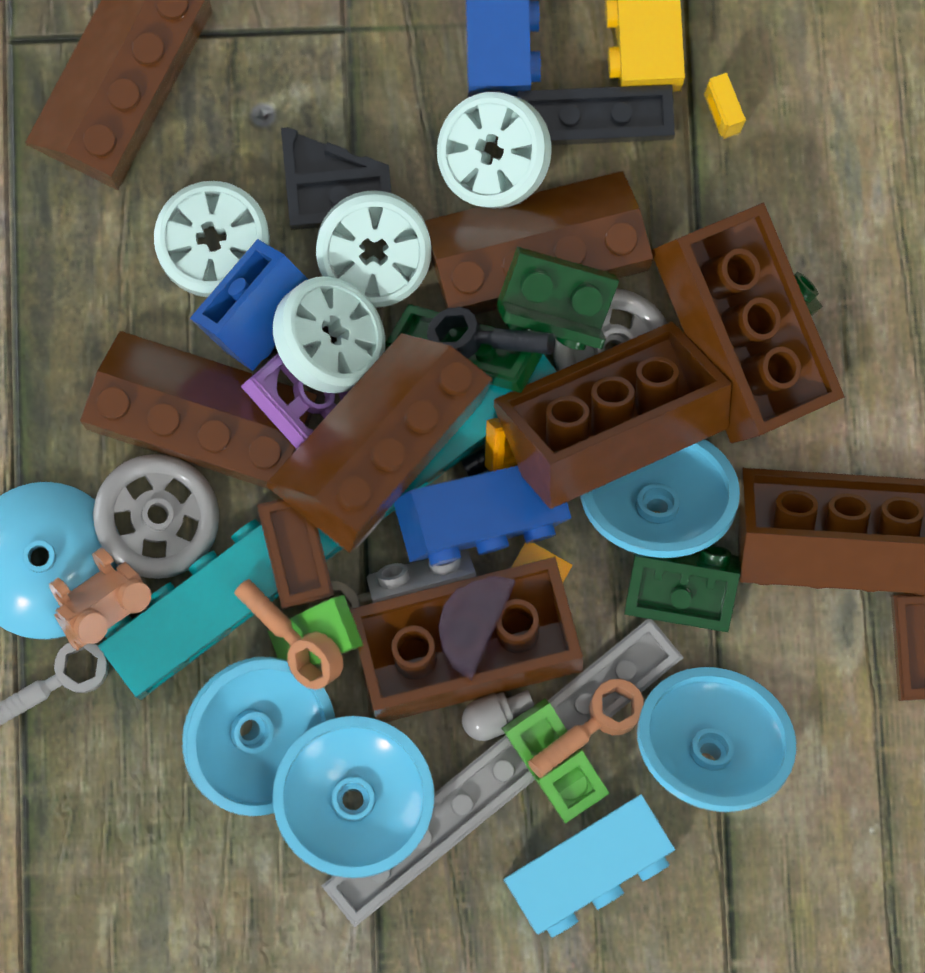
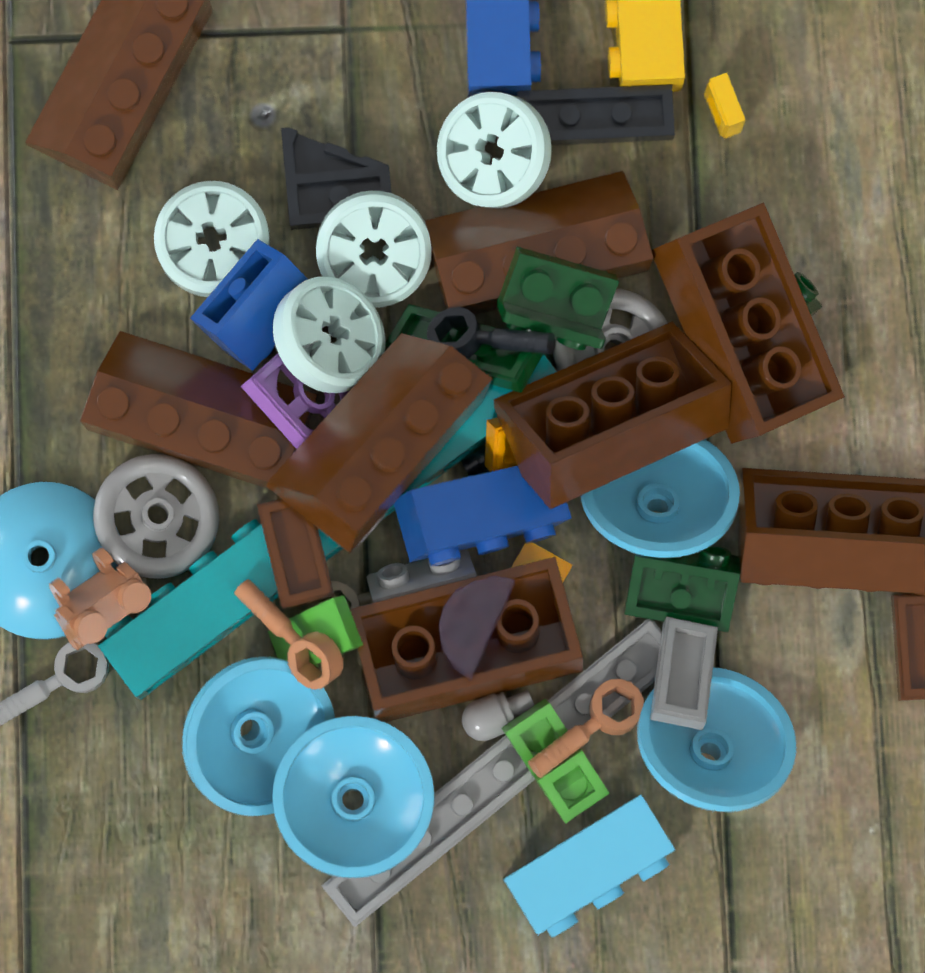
none -> light grey tile [650,617,718,730]

